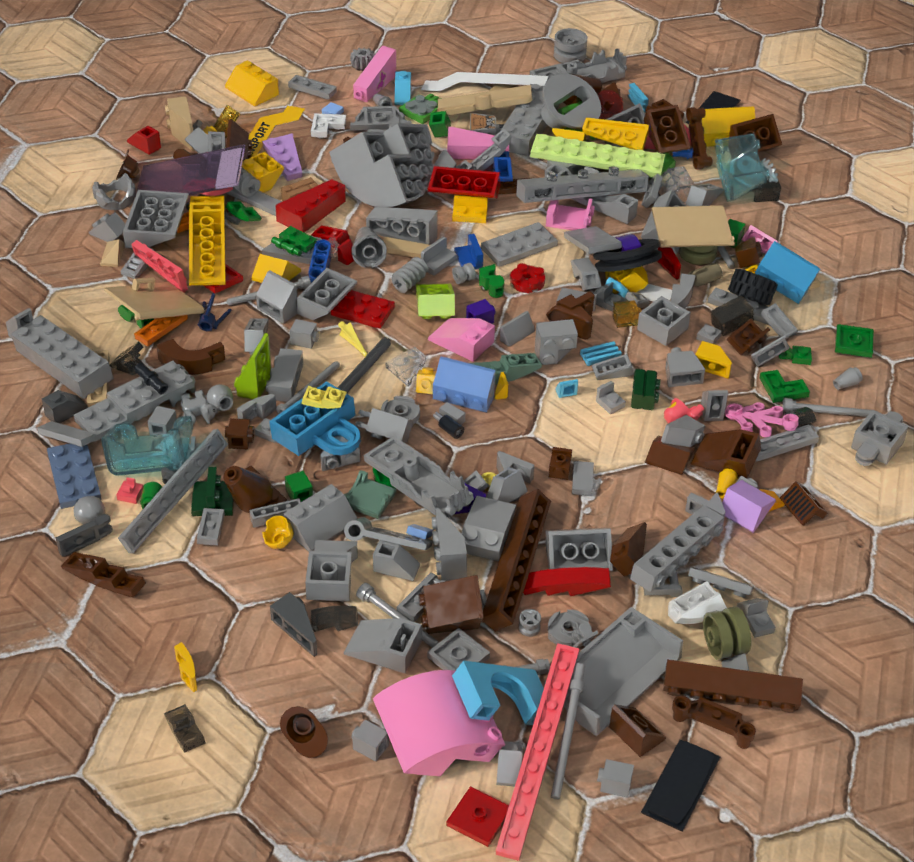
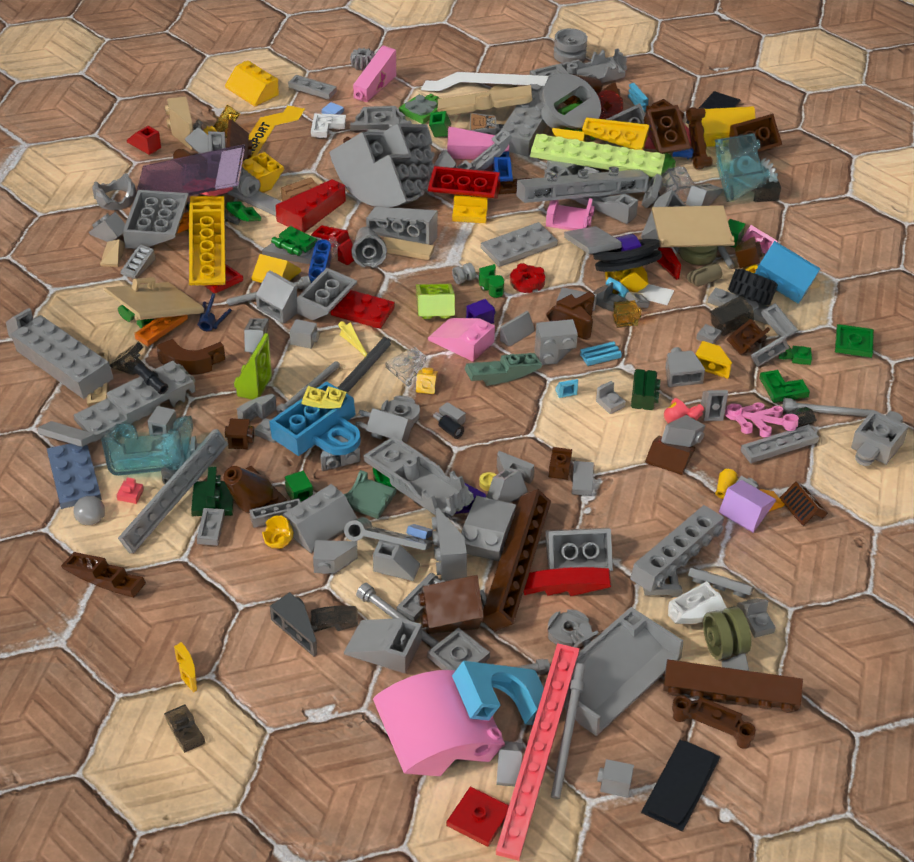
dark grey slope [42,390,88,423] -> none
dark grey hinge [55,514,113,557] -> none
reddish brown piece [116,149,140,180] -> none
coral wing [131,240,188,293] -> none
green brick [140,482,162,509] -> none
light grey animal [181,390,218,424] -> none
light grey piece [206,384,233,411] -> none
lavender wing [262,133,302,181] -> none
light grey brick [266,348,303,402] -> none
reddish brown piece [280,706,328,758] -> none
light grey slope [305,551,352,601] -> none
light grey brick [351,720,389,761] -> none
light grey cone [373,93,392,106] -> none
light grey piece [392,257,429,293] -> none
medium azure slope [395,71,411,105] -> none
light grey panel [421,236,457,276] -> none
medium blue slope [433,356,495,413] -> none
blue panel [454,234,483,270] -> none
light grey tile [464,471,489,492] -> none
yellow slope [495,372,509,400] -> none
light grey wheel [519,609,541,637] -> none
light grey slope [571,258,601,291] -> none
light grey slope [592,354,634,380] -> none
reddish brown slope [609,704,666,757] -> none
reddish brown slope [610,522,647,577] -> none
light grey brick [637,296,691,346] -> none
light grey slope [671,274,695,309] -> none
light grey slope [685,492,726,526] -> none
reddish brown slope [691,429,761,478] -> none
light grey cone [833,367,863,390] -> none

